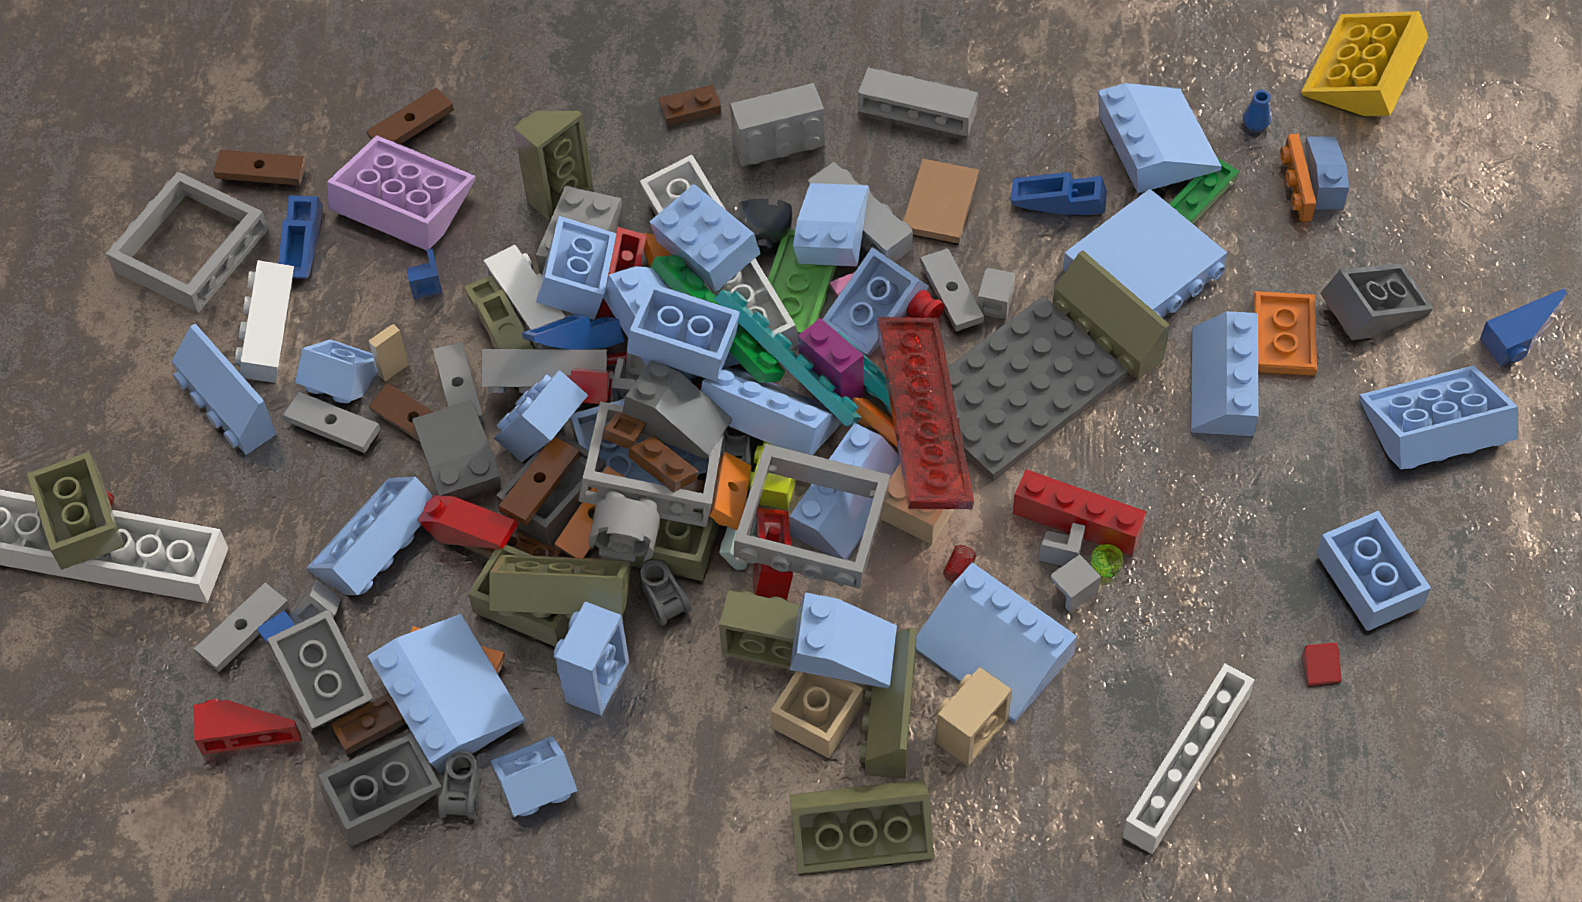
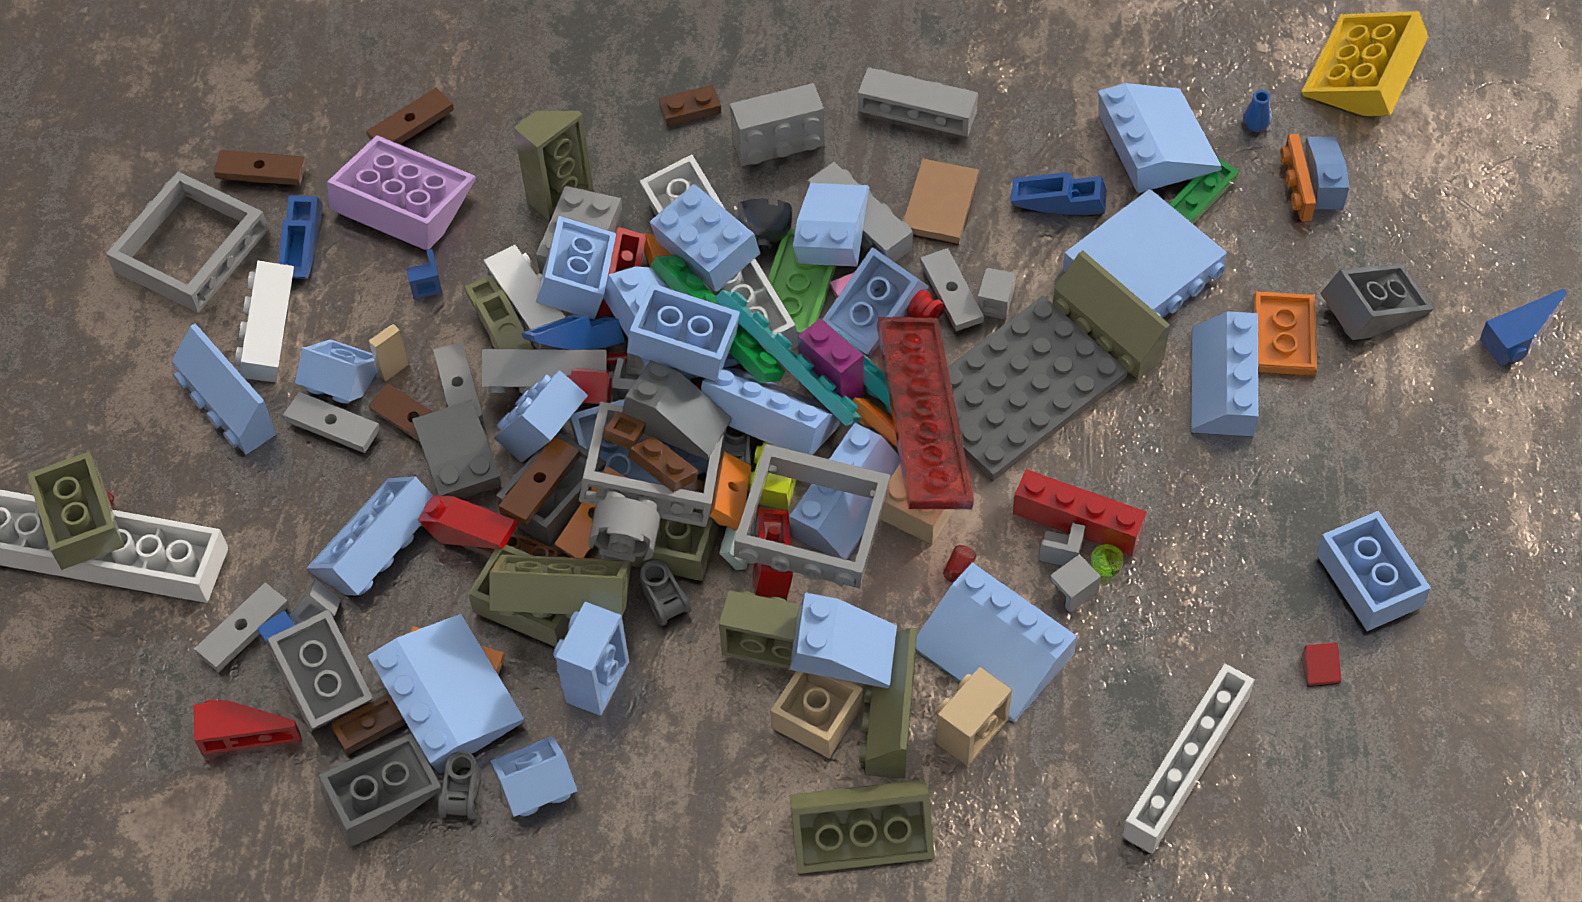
light blue slope [1359,365,1518,470] -> none

